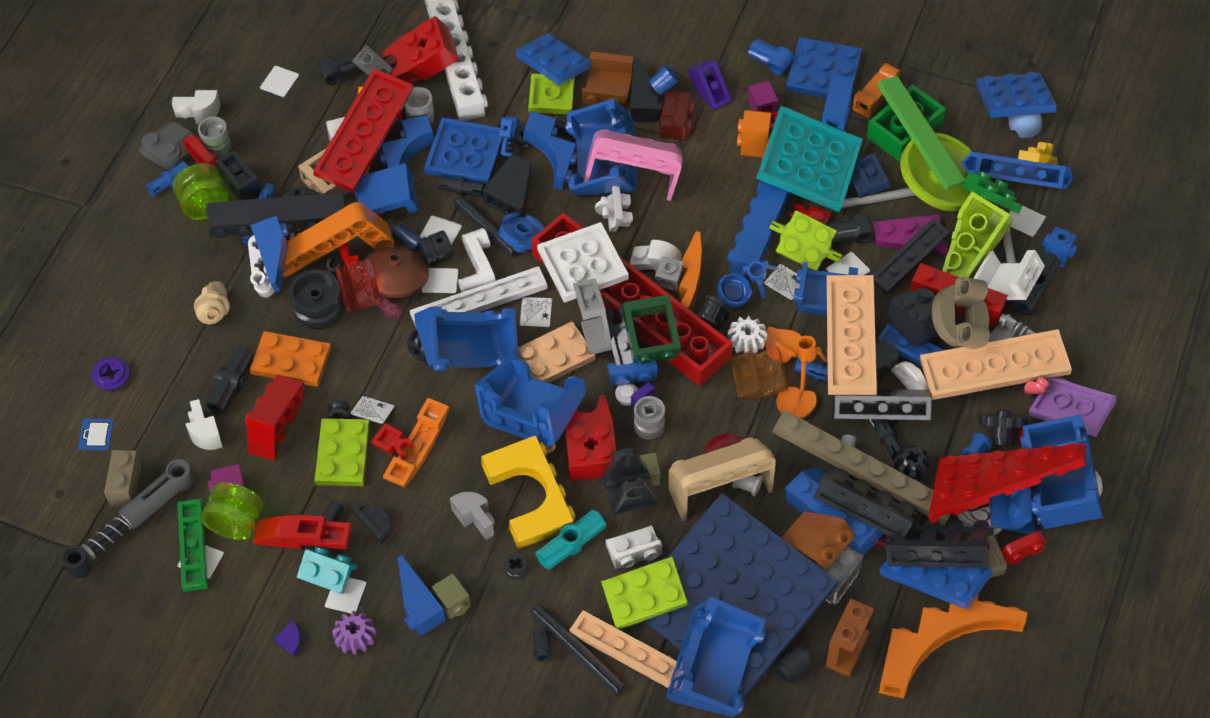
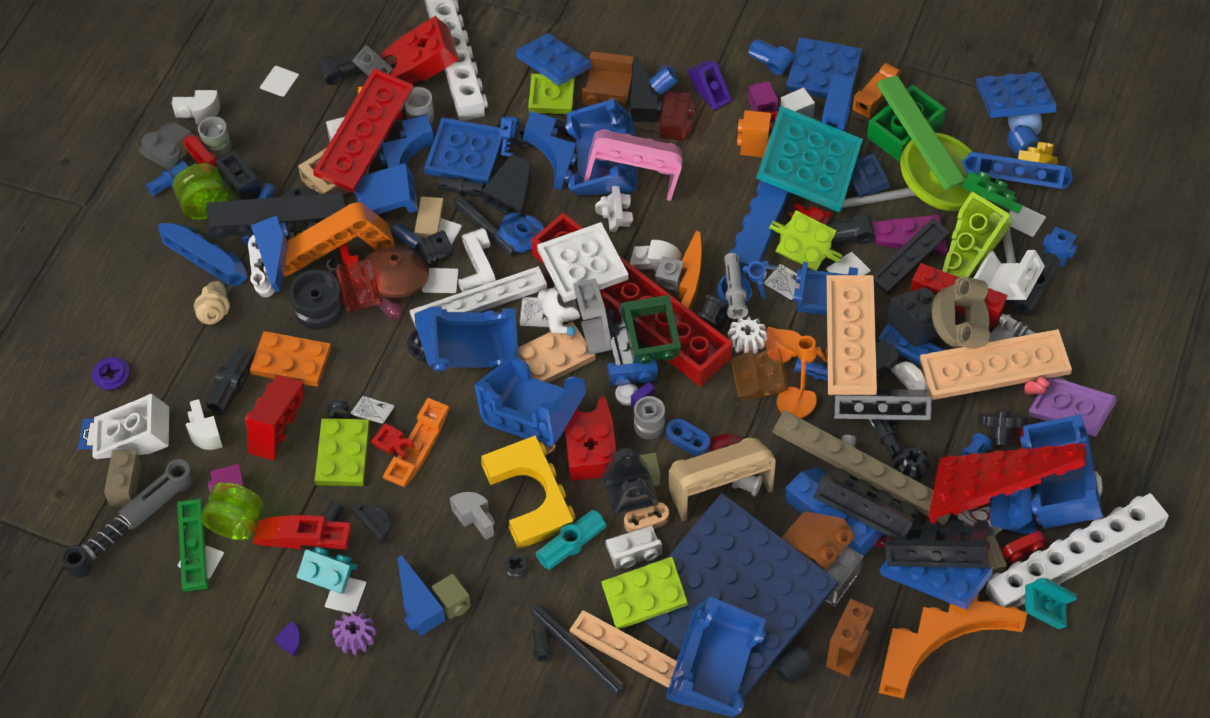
none -> white slope [92,394,169,459]
none -> blue brick [159,223,247,287]
none -> tan tile [414,197,444,238]
none -> white piece [538,285,580,336]
none -> light nougat beam [624,502,669,533]
none -> blue plate [666,419,710,456]
none -> light grey pin [724,253,748,319]
none -> white brick [779,88,815,118]
none -> white brick [985,493,1169,608]
none -> blue head [1007,125,1040,157]
none -> teal bracket [1025,578,1077,629]

